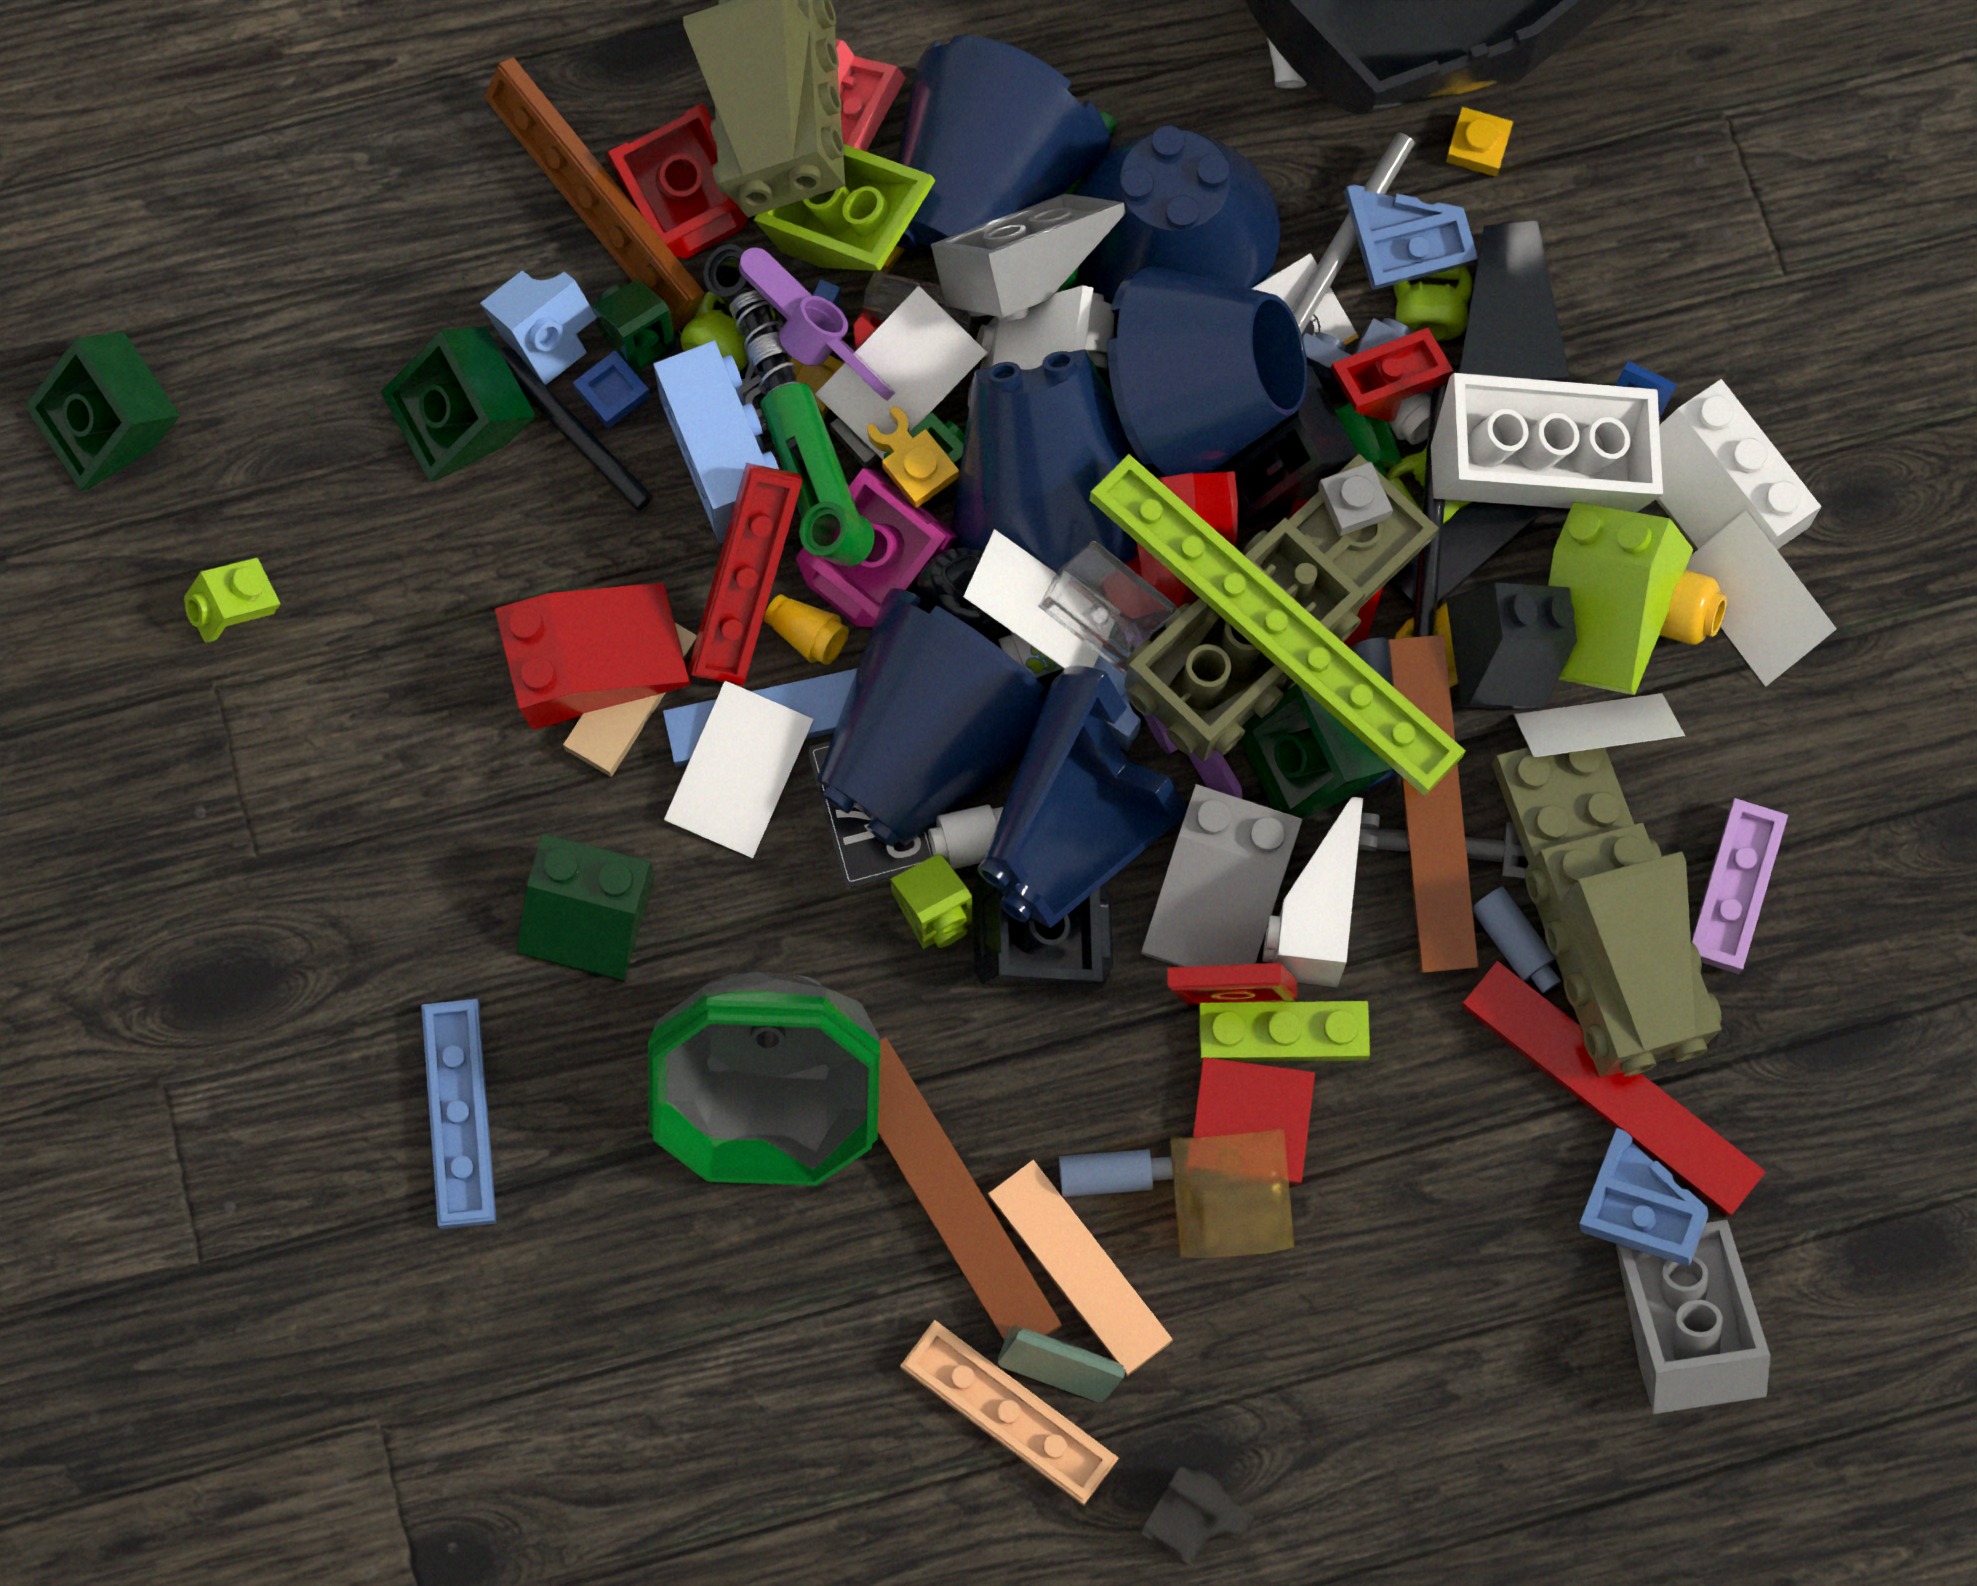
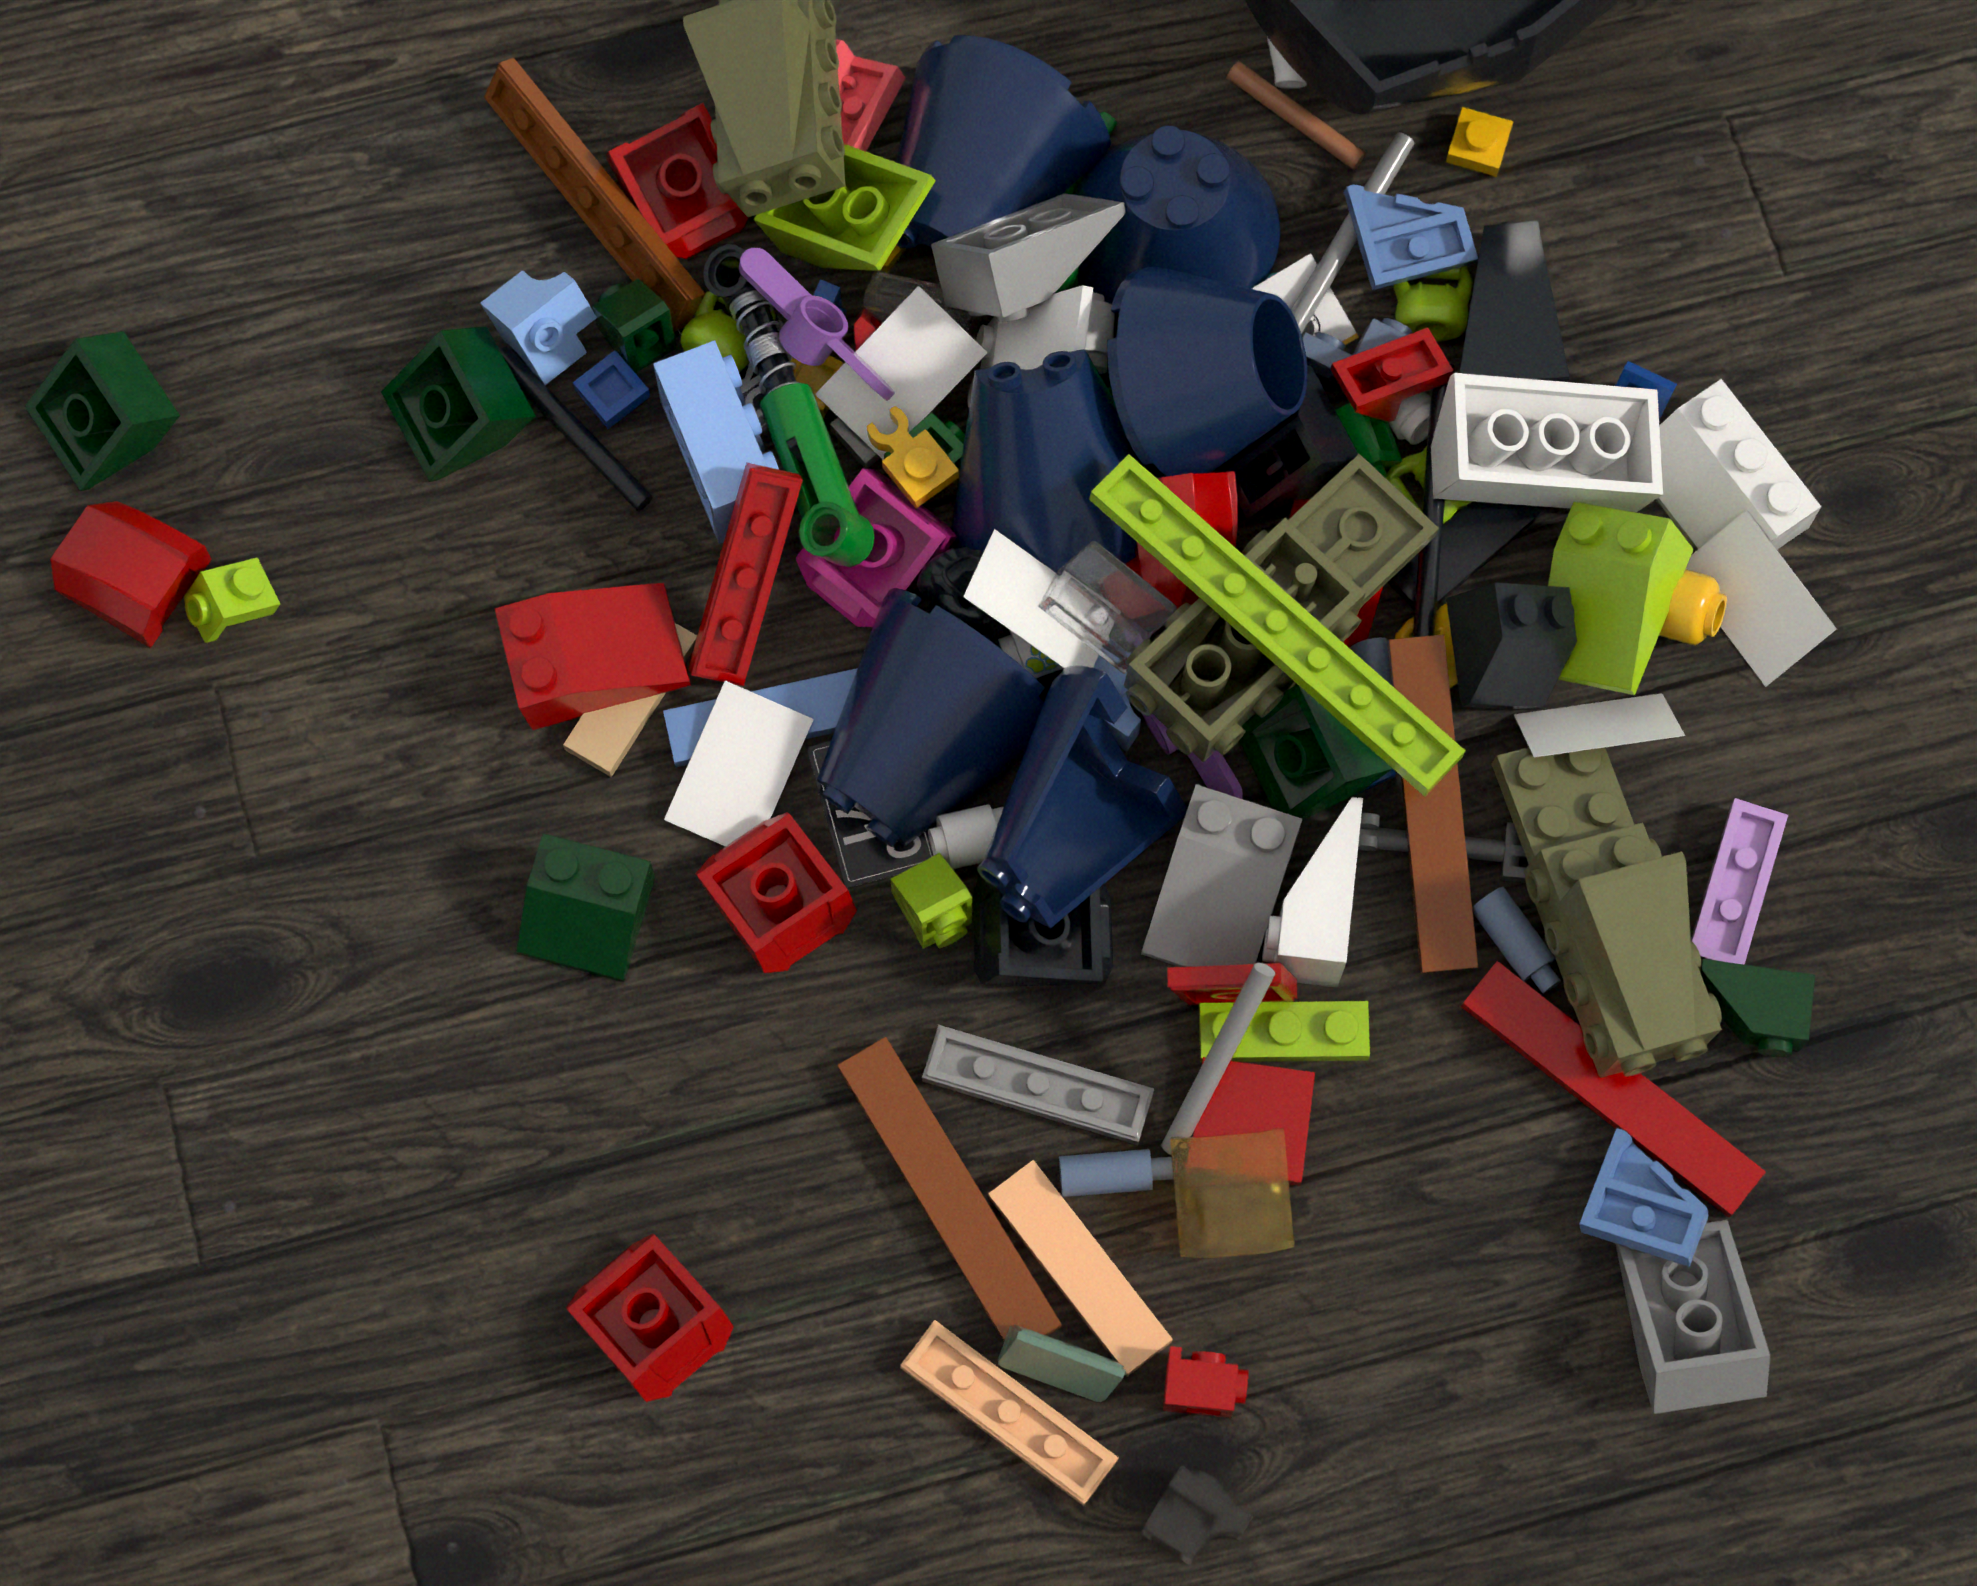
medium blue tile [421,999,497,1229] -> none
rock [648,971,881,1186] -> none
yellow cone [764,594,849,665] -> none
light grey plate [1318,462,1393,537] -> none
none -> red slope [50,501,212,648]
none -> red slope [566,1234,734,1402]
none -> red slope [695,812,857,973]
none -> light grey tile [922,1025,1154,1145]
none -> light grey bar [1161,963,1275,1156]
none -> red brick [1163,1346,1248,1418]
none -> nougat bar [1227,61,1366,170]
none -> dark green slope [1700,959,1815,1057]

